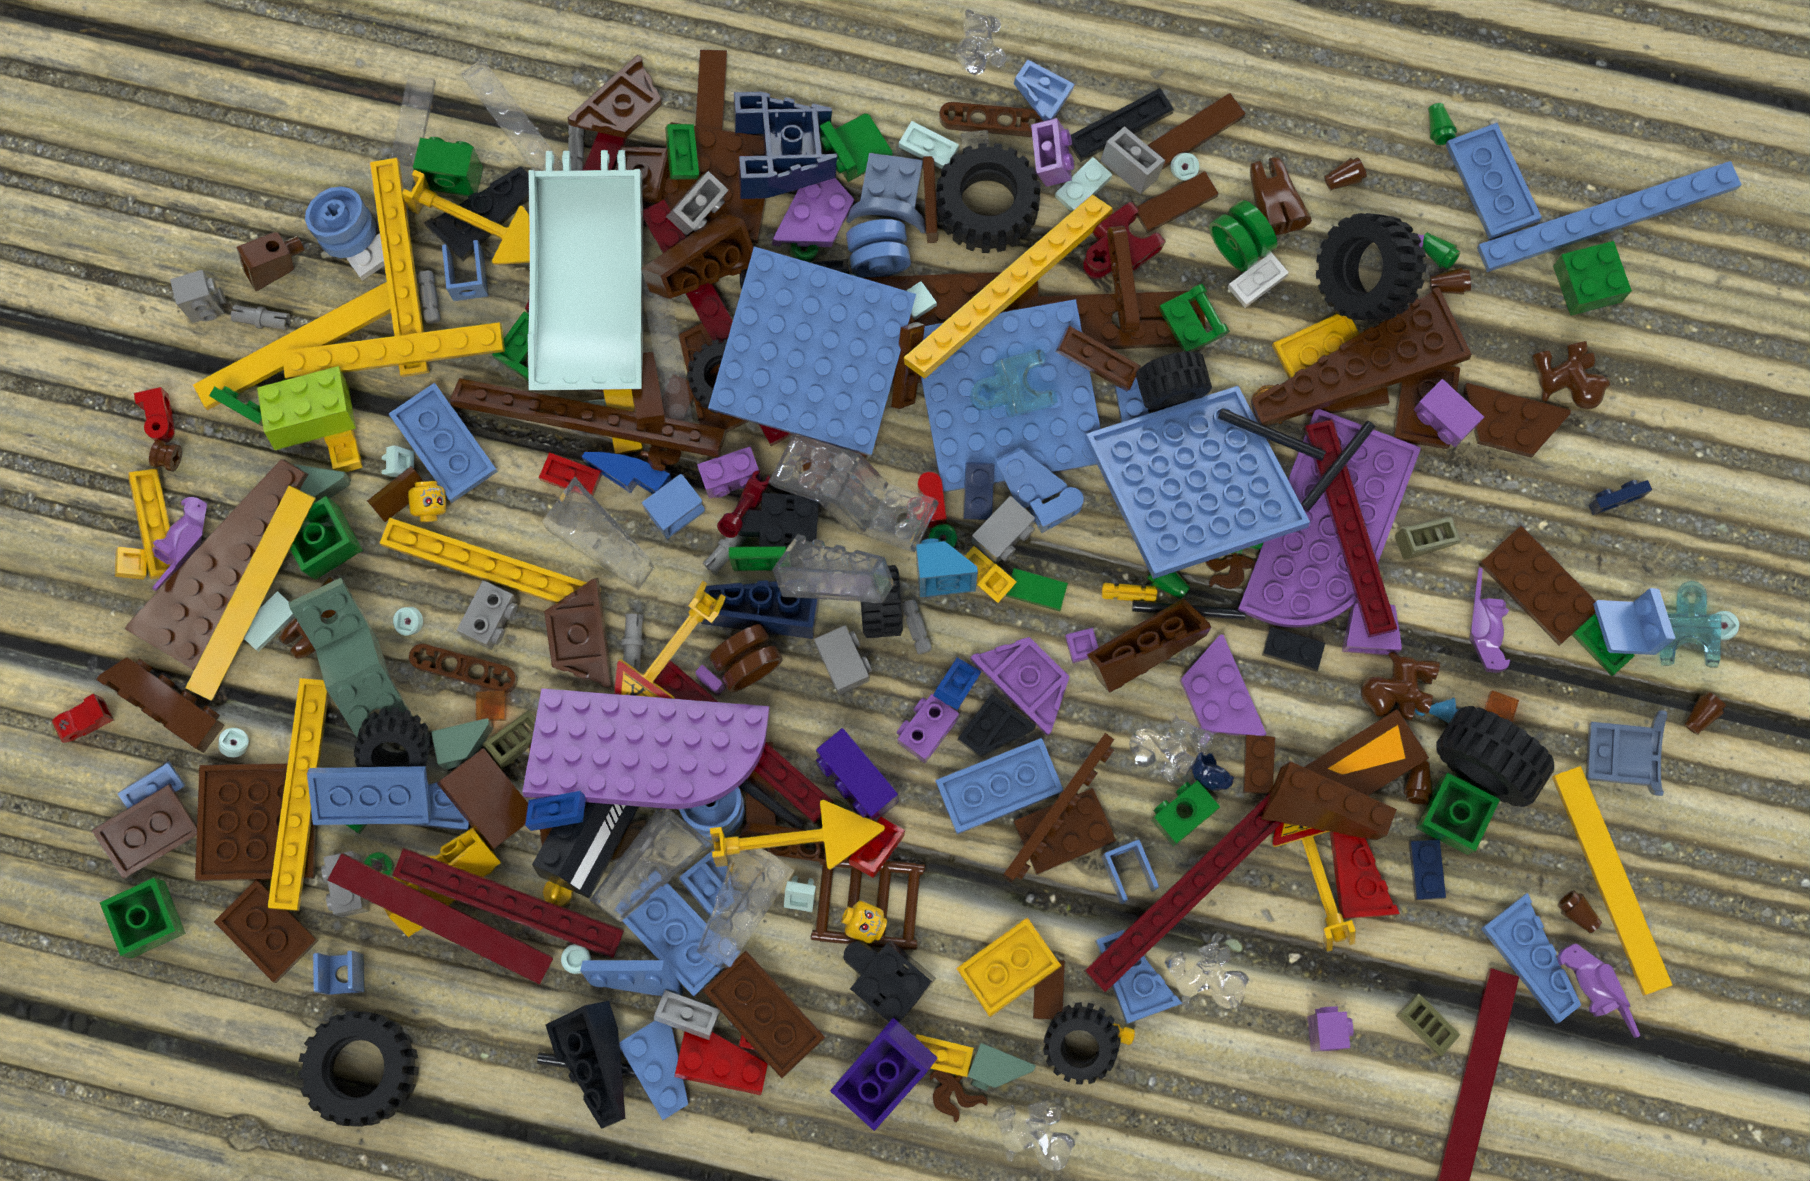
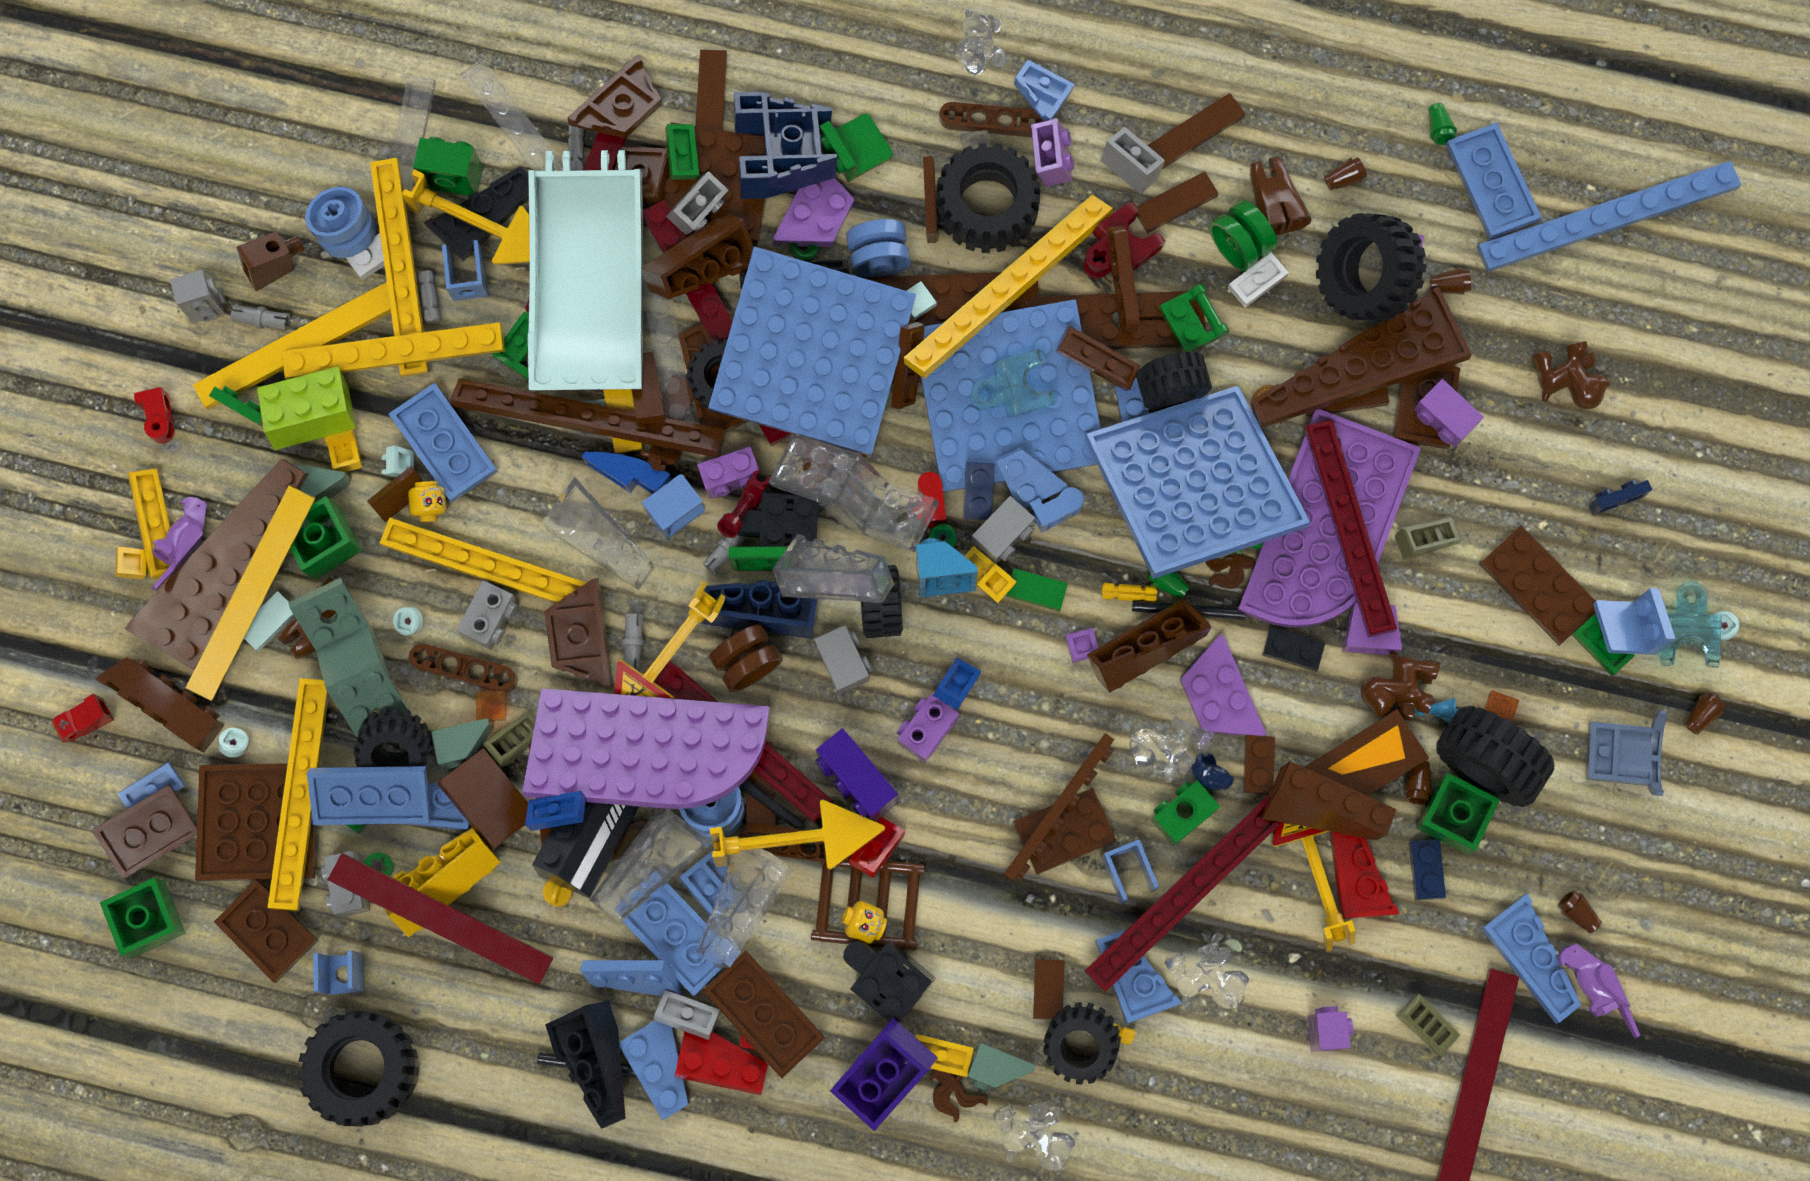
reddish brown wheel [149,440,182,472] -> none
dark red tile [392,847,624,958] -> none
red plate [538,452,602,499] -> none
light aqua tile [561,944,592,974] -> none
medium lavender tile [695,665,725,696] -> none
light aqua tile [784,876,816,912] -> none
sand blue piece [846,153,926,233] -> none
light aqua plate [899,121,959,169] -> none
light grey axle [902,599,932,655] -> none
medium blue plate [935,738,1064,835] -> none
yellow tile [956,918,1062,1018] -> none
black wing [957,693,1036,757] -> none
medium lavender wing [970,637,1070,736] -> none
light aqua plate [1055,157,1112,212] -> none
black tile [1070,88,1174,162] -> none
light aqua tile [1170,153,1199,181] -> none
black bar [1218,408,1326,461] -> none
yellow tile [1272,314,1360,379] -> none
black bar [1301,421,1375,512] -> none
green cone [1422,232,1461,270] -> none
reddish brown wing [1463,383,1571,458] -> none
medium lavender animal [1469,568,1510,673] -> none
yellow tile [1552,766,1672,996] -> none
green brick [1553,241,1632,316] -> none

